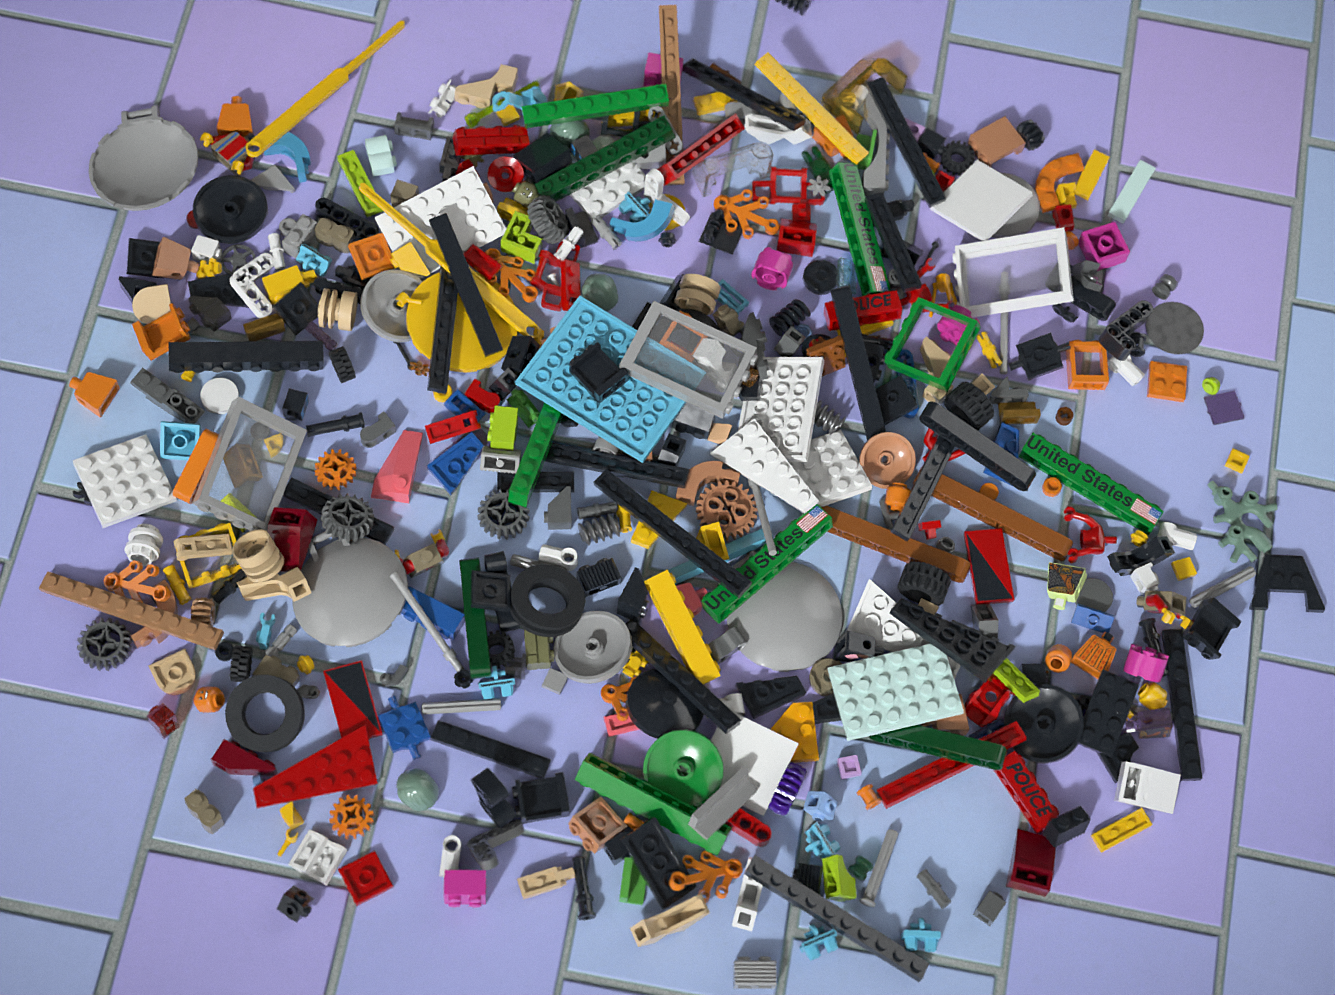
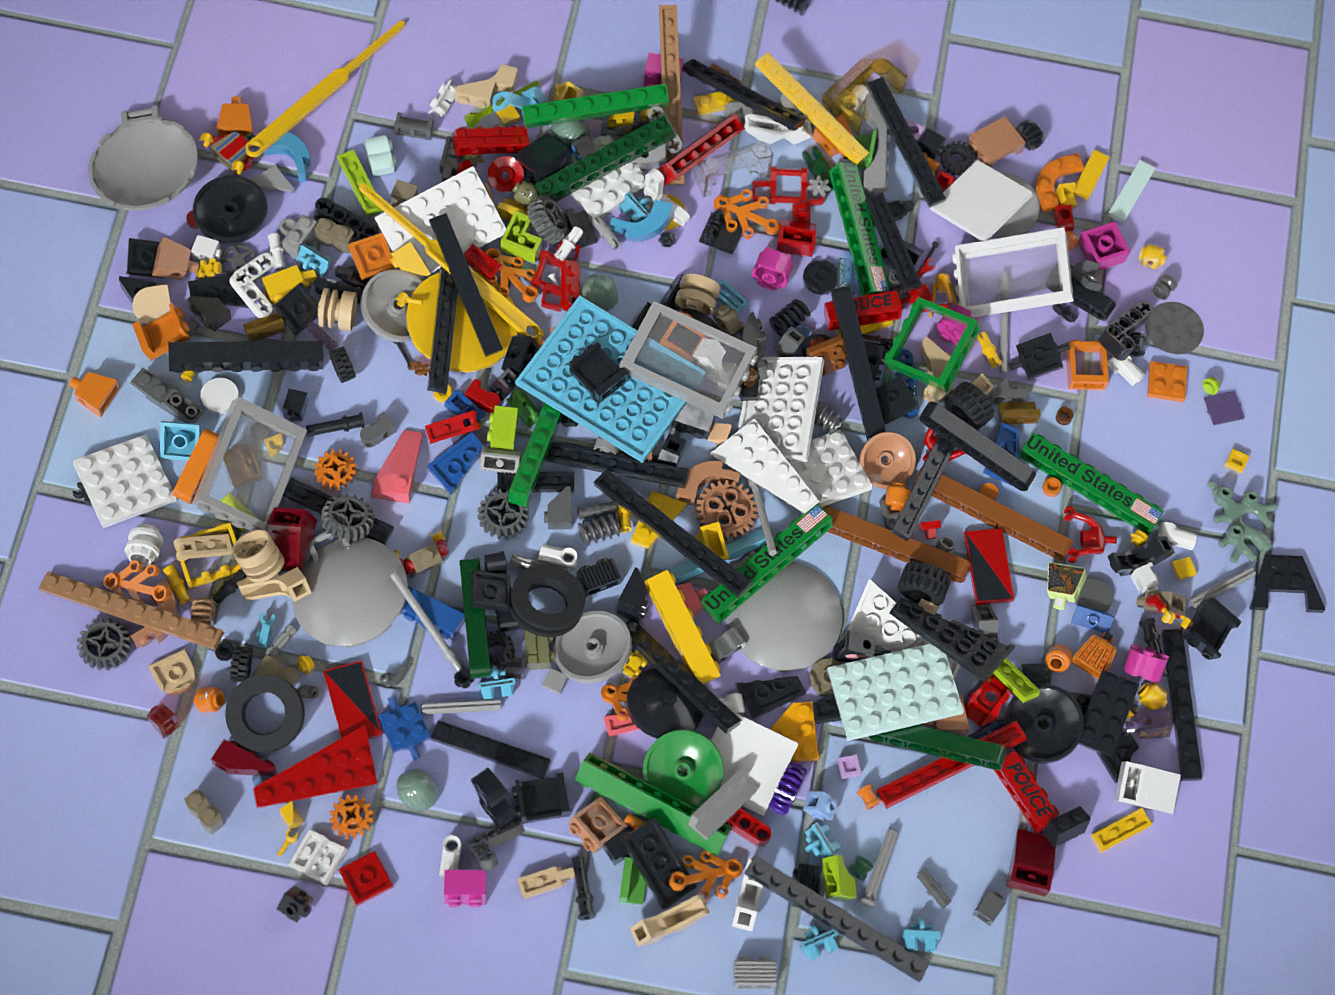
none -> yellow head [1139,244,1167,270]

